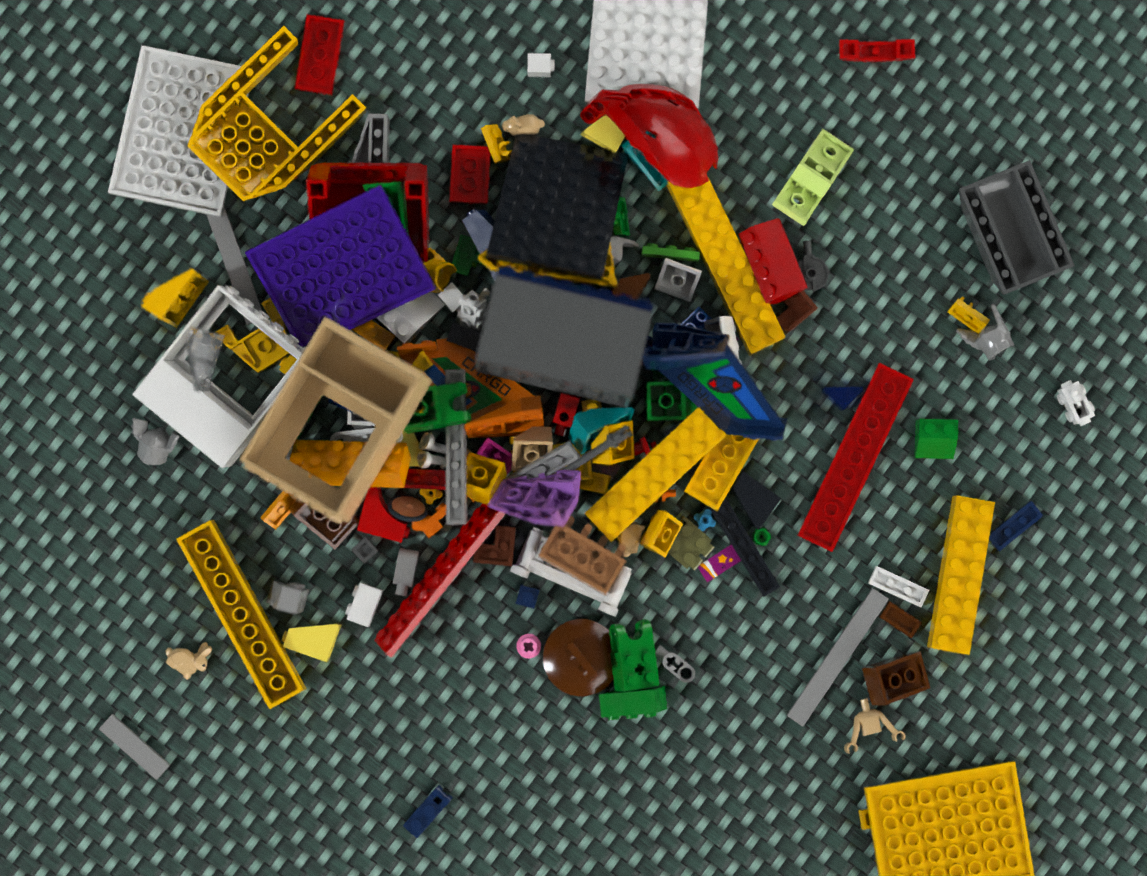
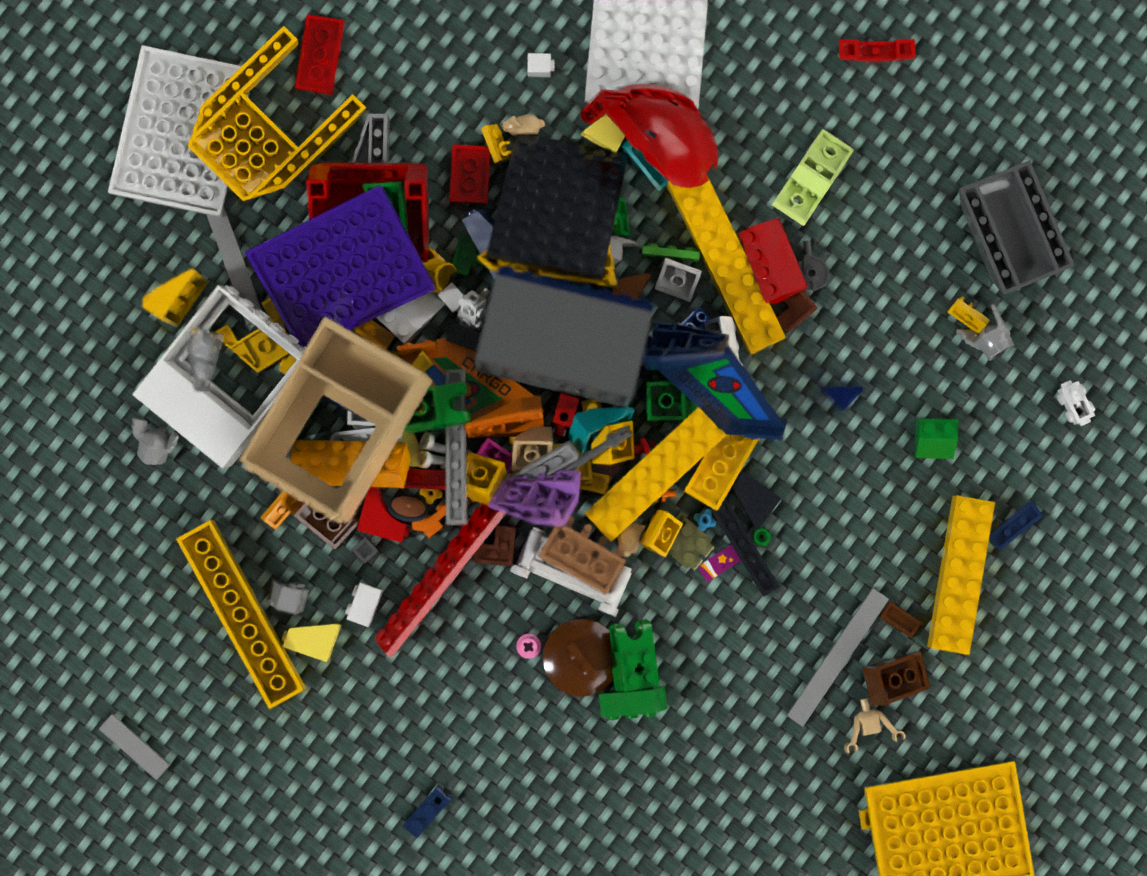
tan animal [166,642,212,680] -> none
light grey piece [393,548,419,596] -> none
dark blue brick [516,584,540,609] -> none
light grey piece [655,645,695,682] -> none
red plate [797,363,914,552] -> none
white plate [868,566,929,608] -> none

